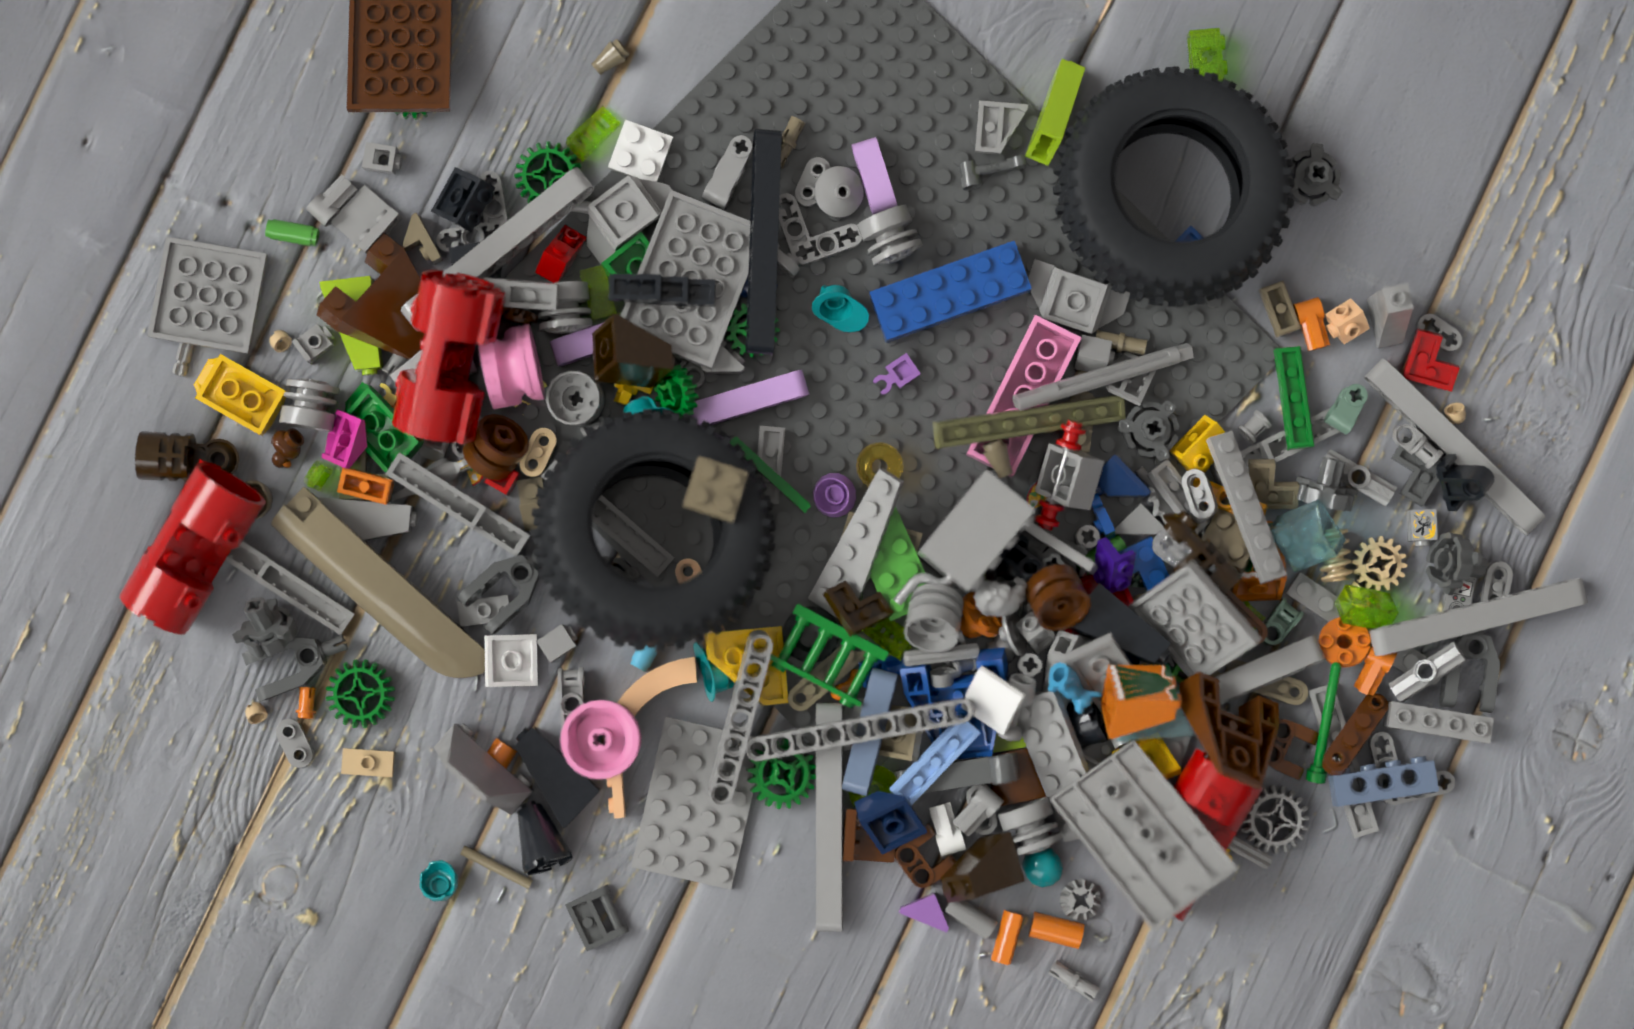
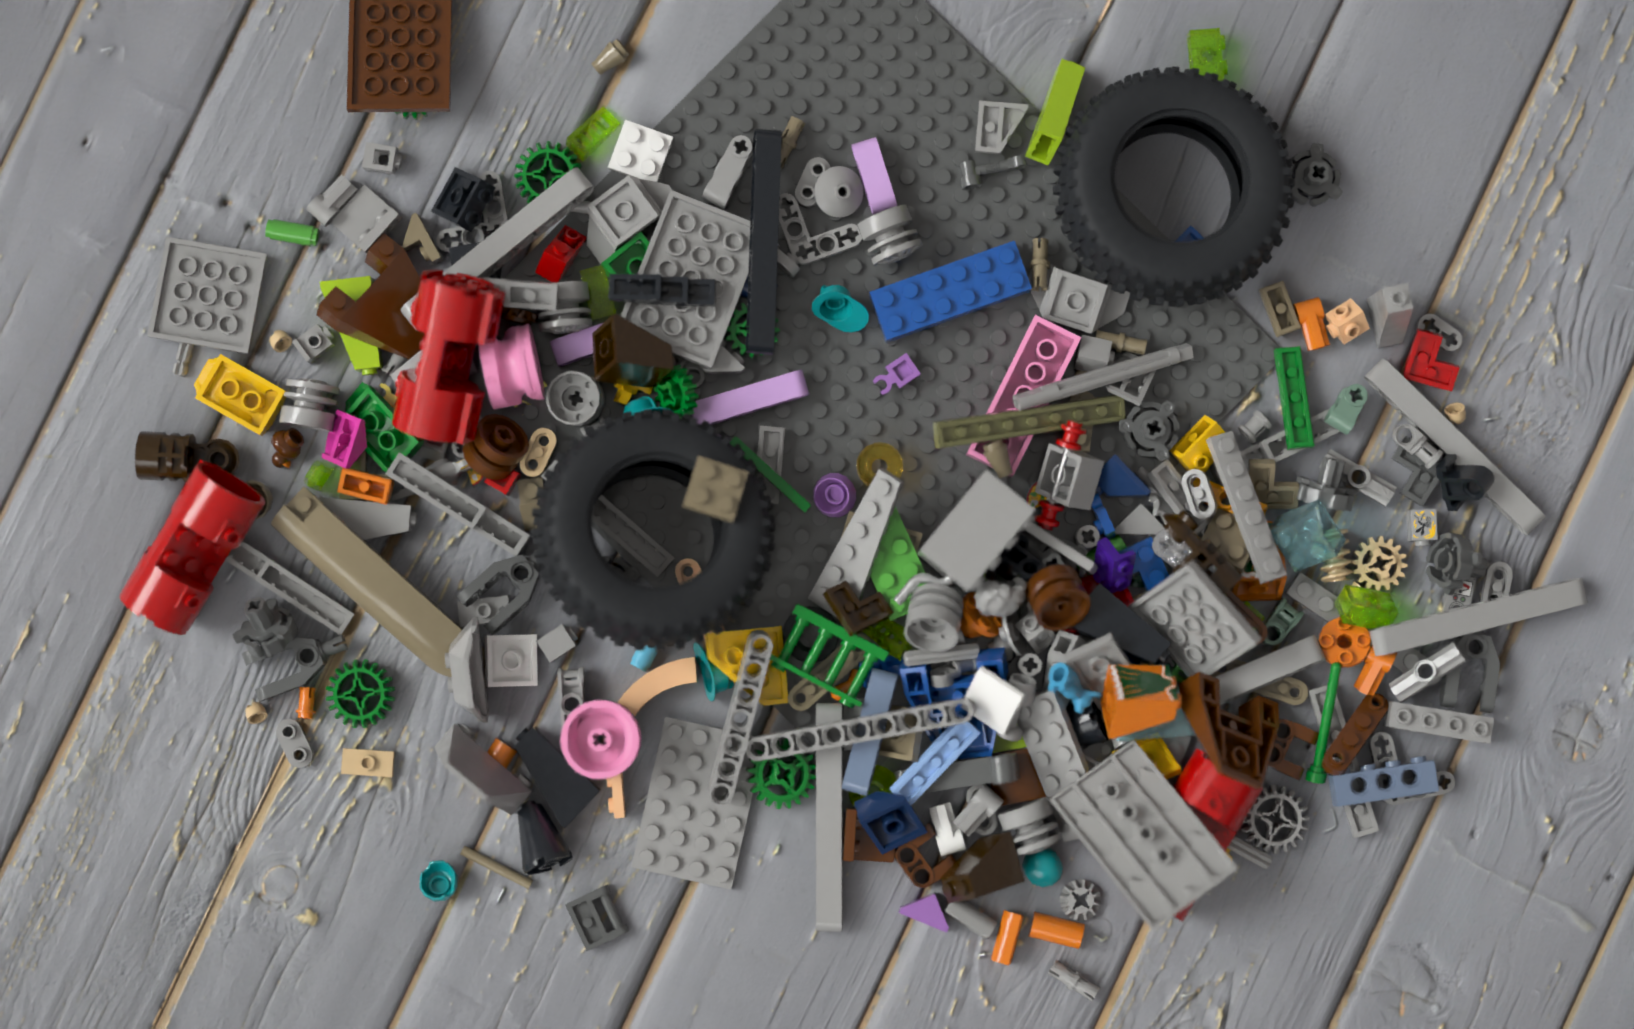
none -> light grey wedge [445,617,489,723]
none -> dark tan pin [1030,238,1050,292]

